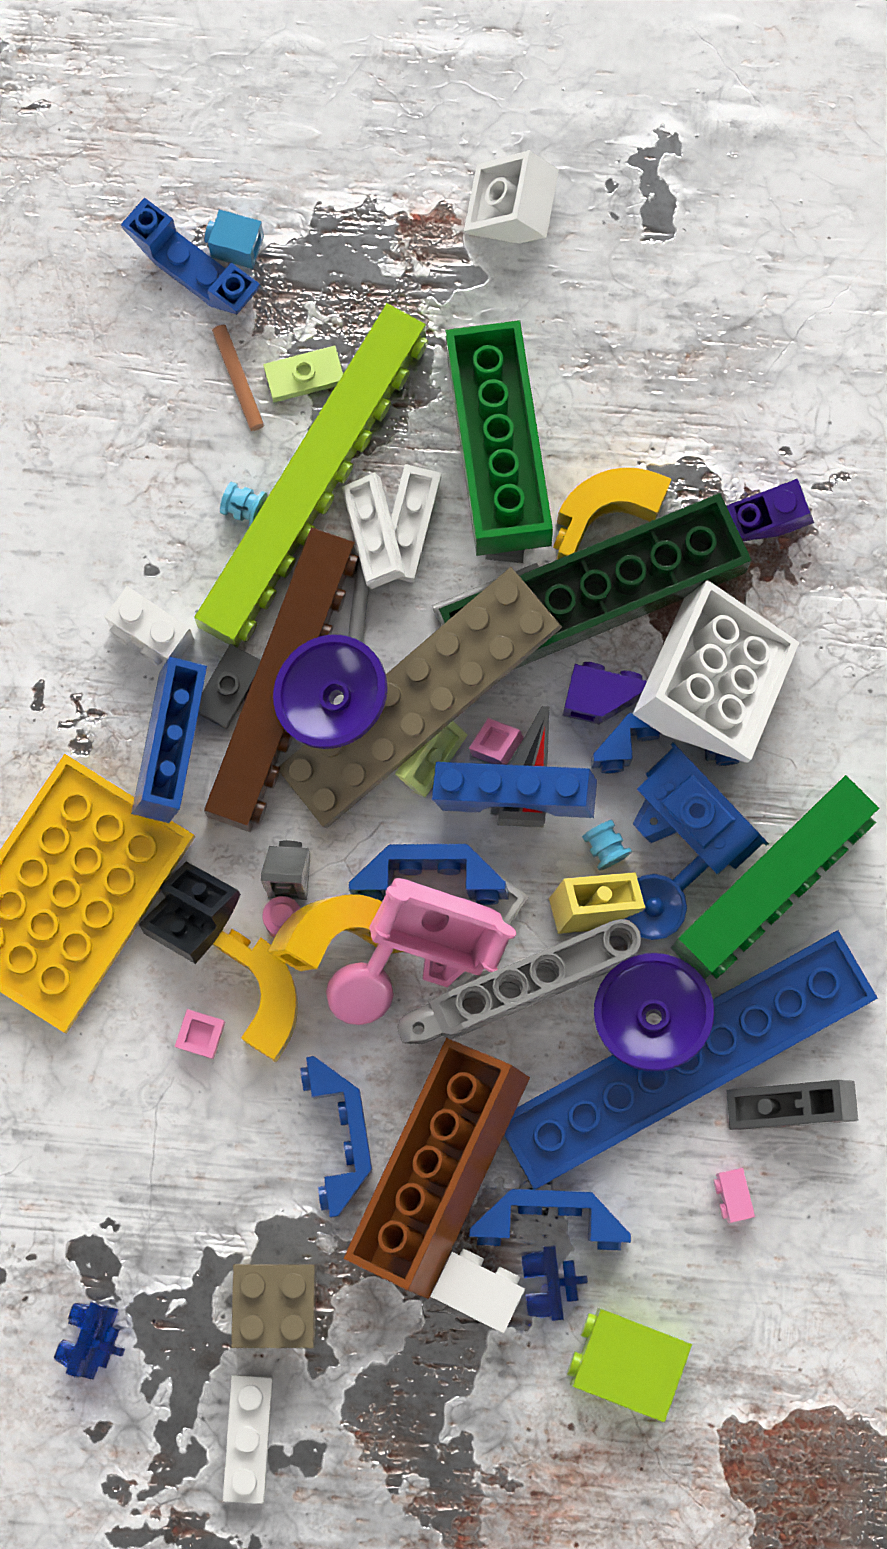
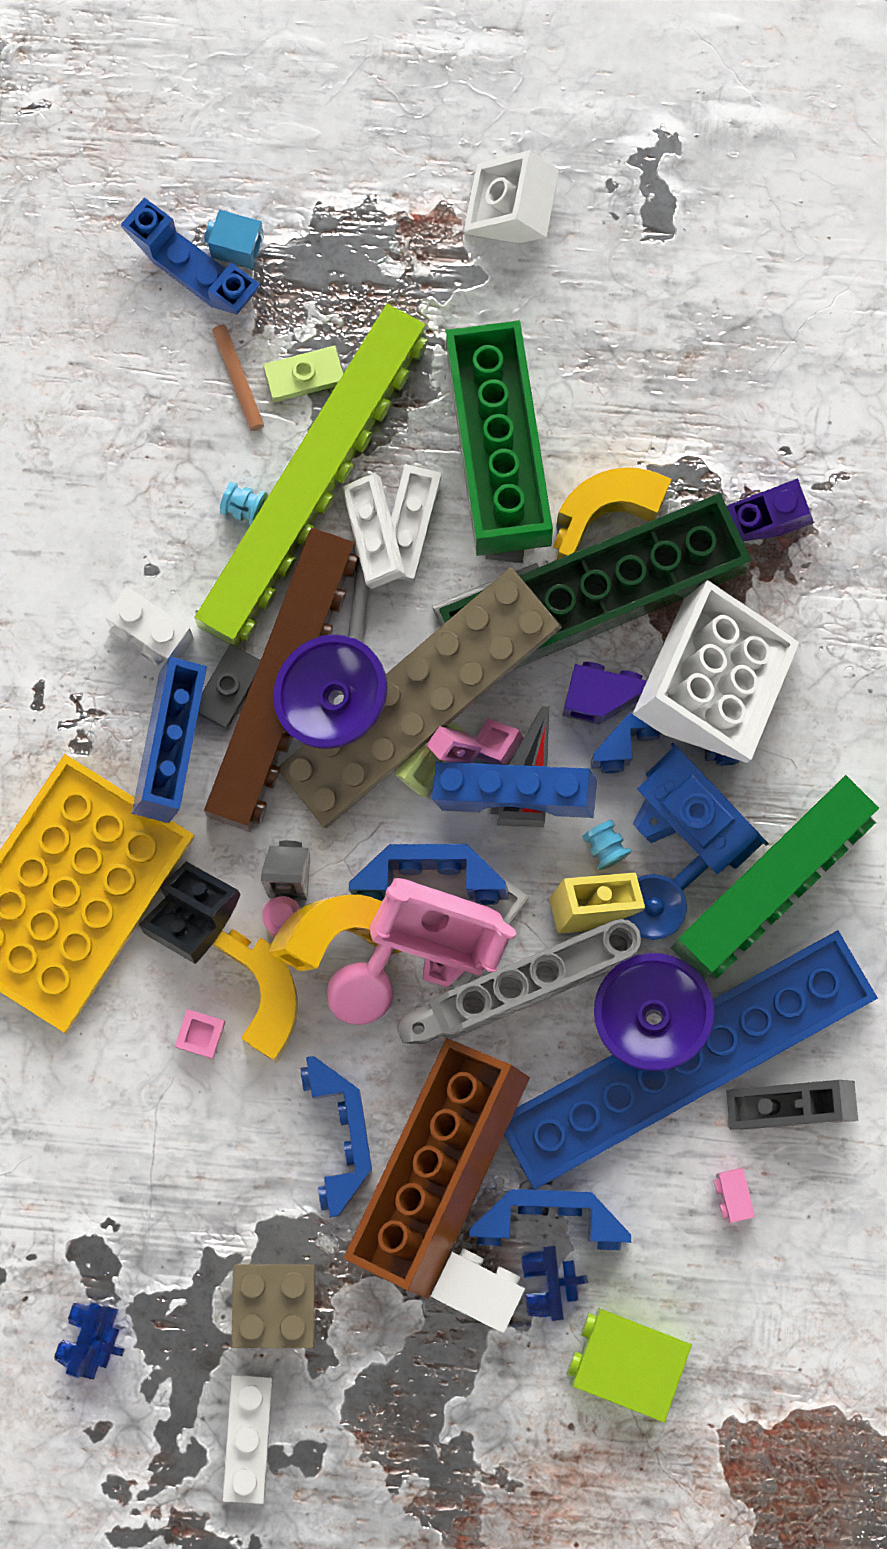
none -> bright pink piece [426,726,482,763]

